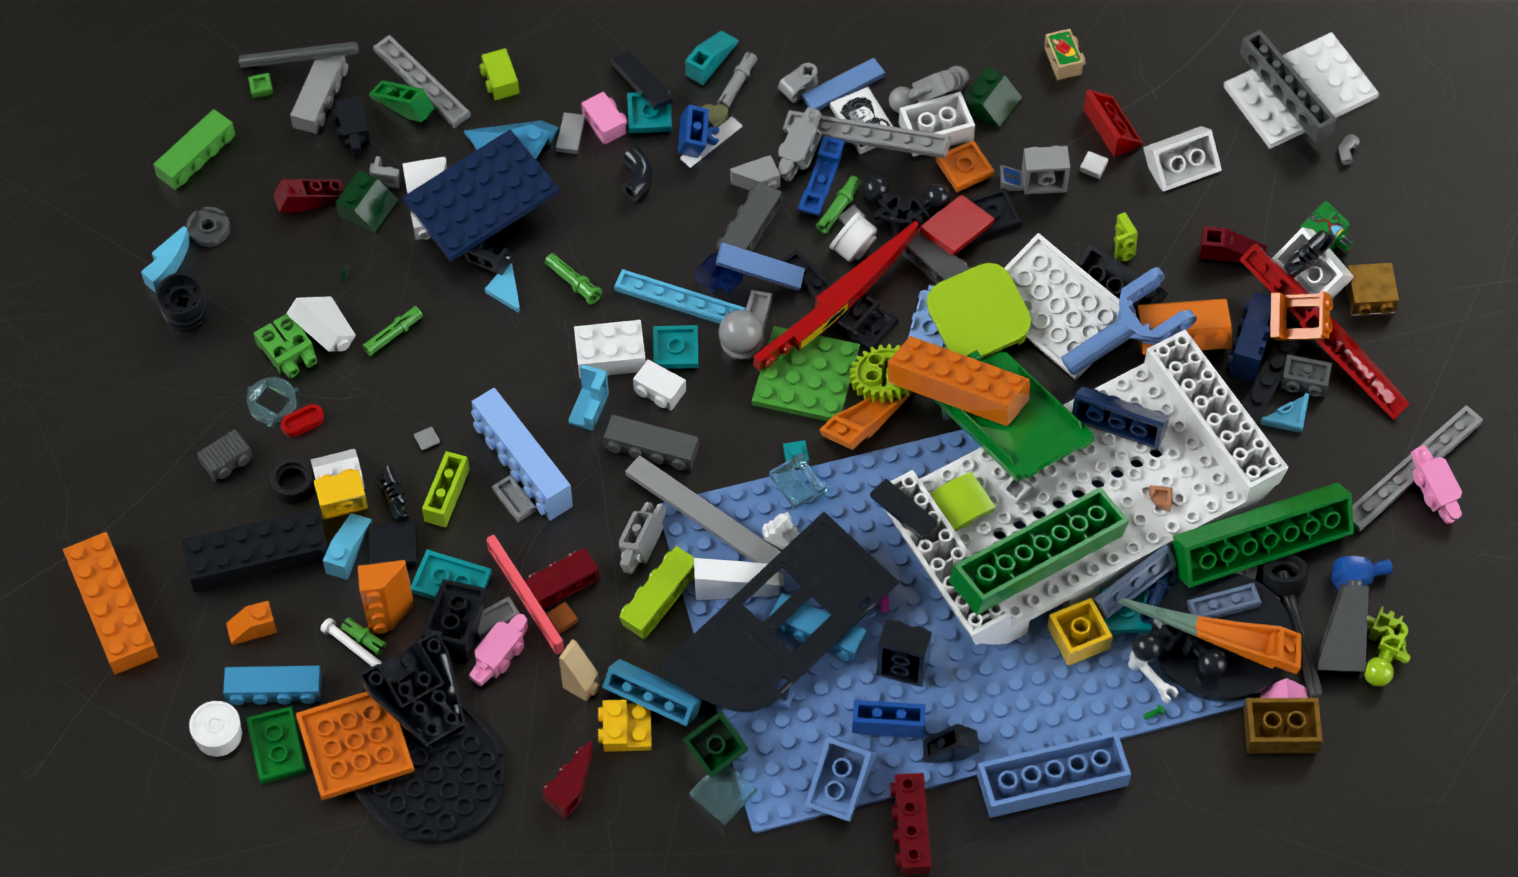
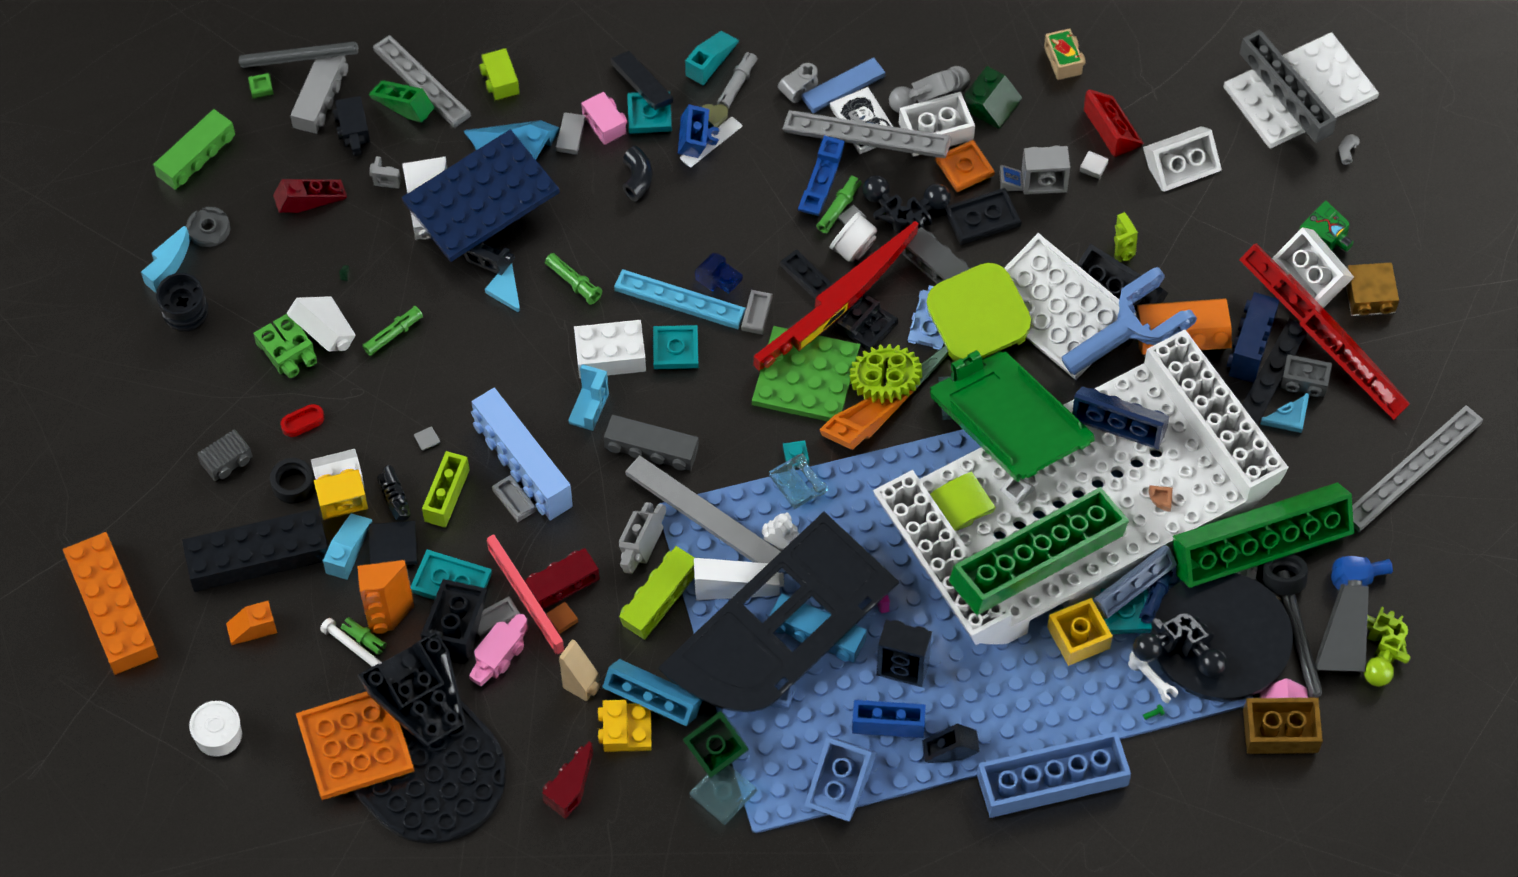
dark azure brick [223,666,322,705] -> none
green tile [246,706,307,784] -> none
clear light blue piece [247,377,299,427] -> none
dark green slope [336,170,399,234] -> none
white brick [633,360,686,411] -> none
dark grey brick [716,182,782,252] -> none
medium blue tile [716,242,805,291] -> none
light grey tile [718,310,764,360] -> none
light grey slope [730,155,780,190] -> none
light grey hinge [778,107,822,181] -> none
black tile [870,478,938,540] -> none
orange brick [887,336,1030,427] -> none
dark red brick [890,773,931,875] -> none
red tile [919,195,995,256] -> none
orange plate [1118,598,1301,674] -> none
sand blue tile [1187,583,1262,619] -> none
dark red slope [1199,226,1267,263] -> none
orange panel [1270,291,1333,341] -> none
black hinge [1284,230,1335,278] -> none
bright pink hinge [1411,445,1462,524] -> none

